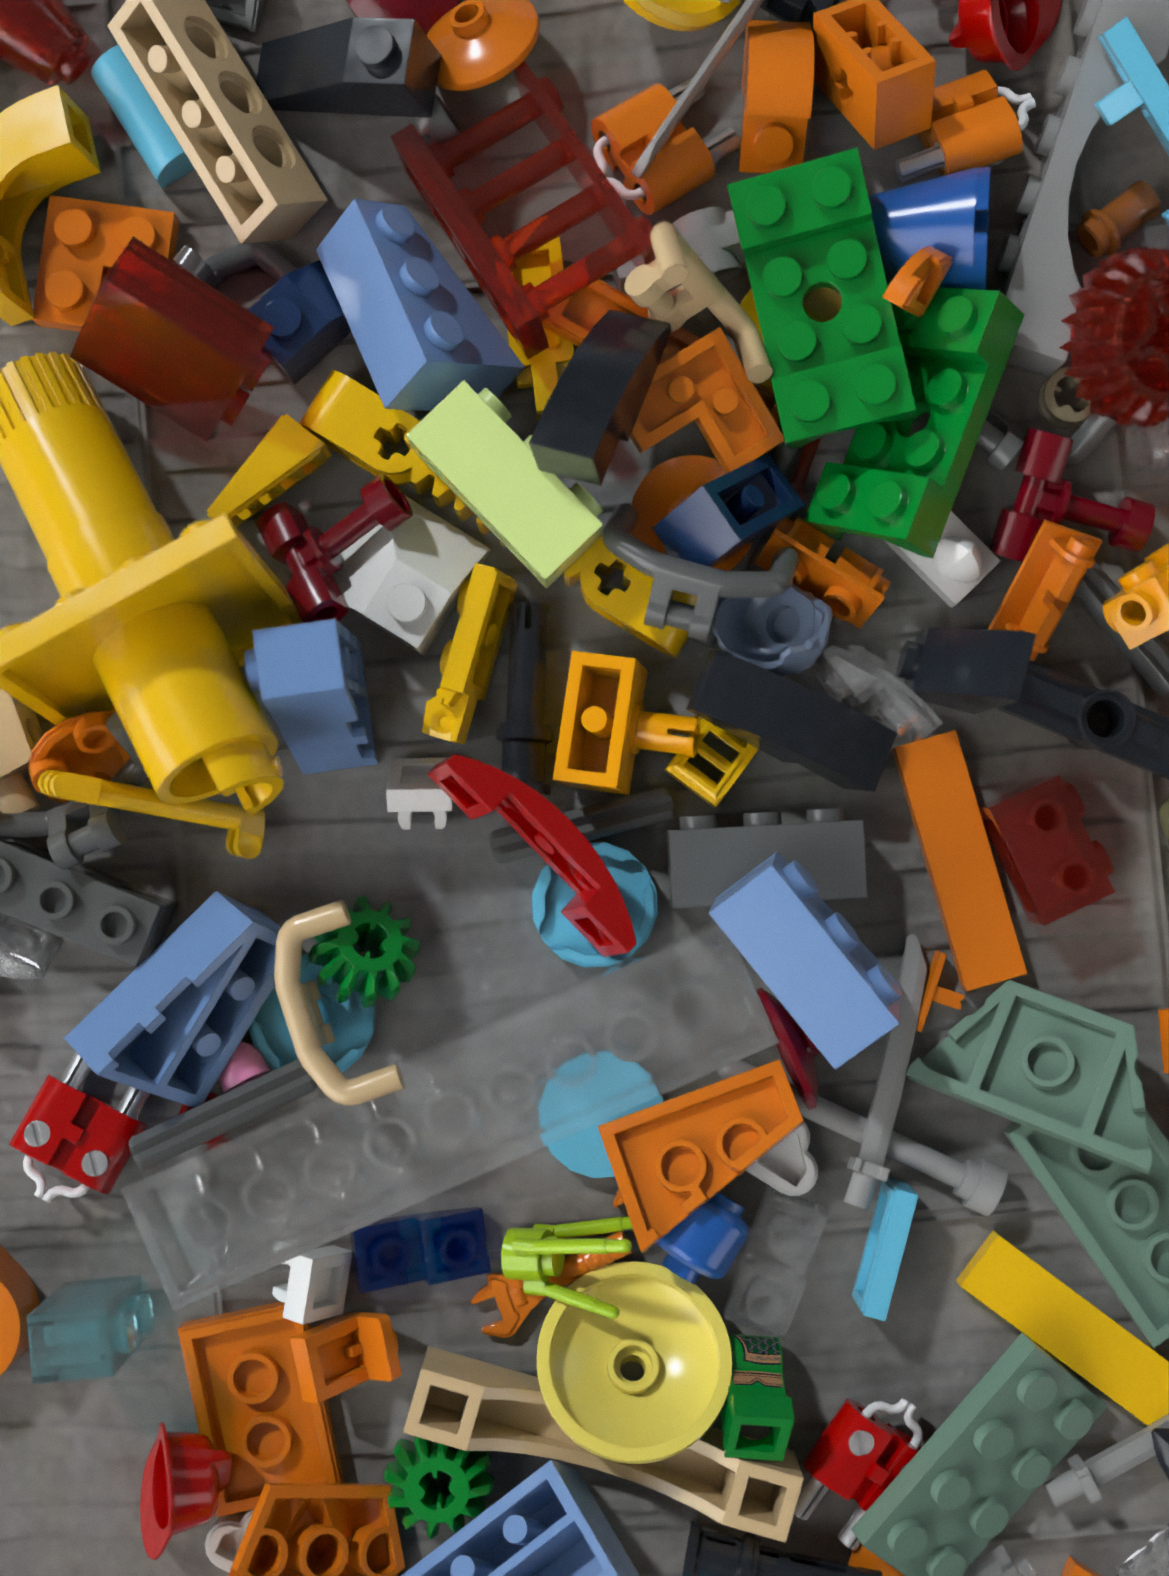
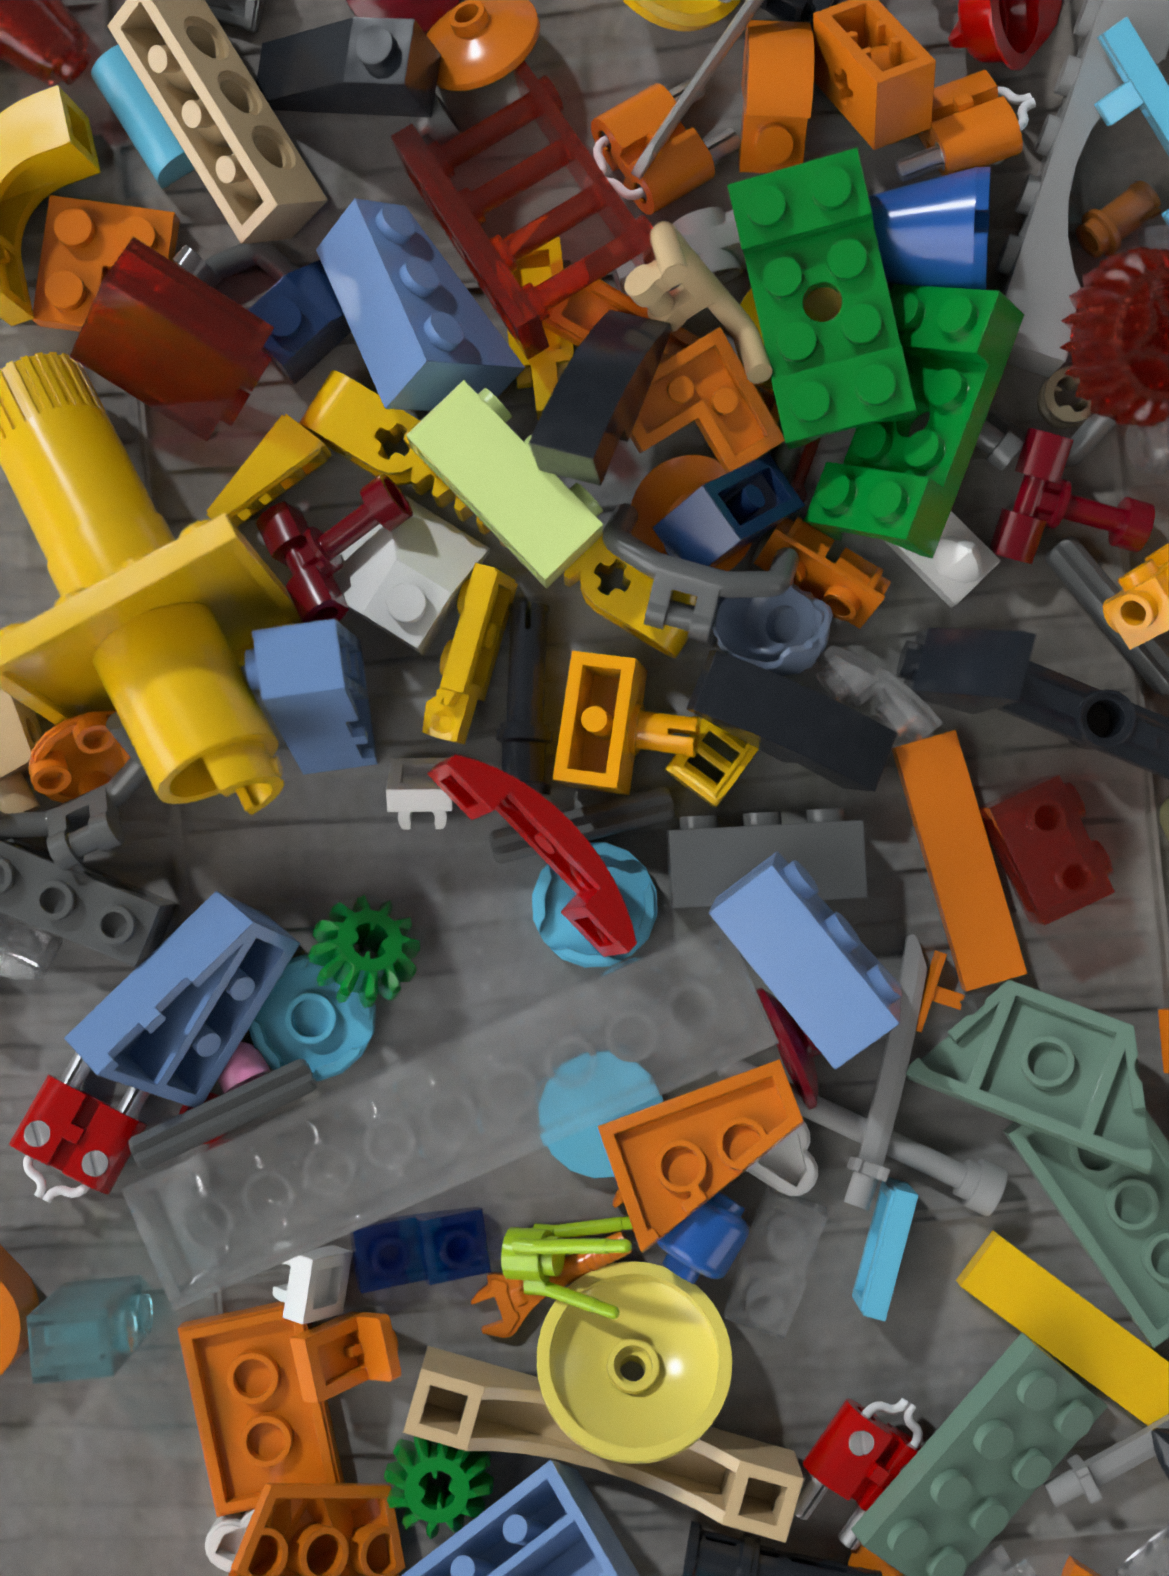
yellow hinge [38,770,265,859] -> none
red piece [140,1422,232,1560] -> none
tan piece [274,899,405,1106] -> none
green leg [721,1334,795,1461] -> none
orange tile [882,246,953,318] -> none
orange hinge [988,520,1102,661] -> none

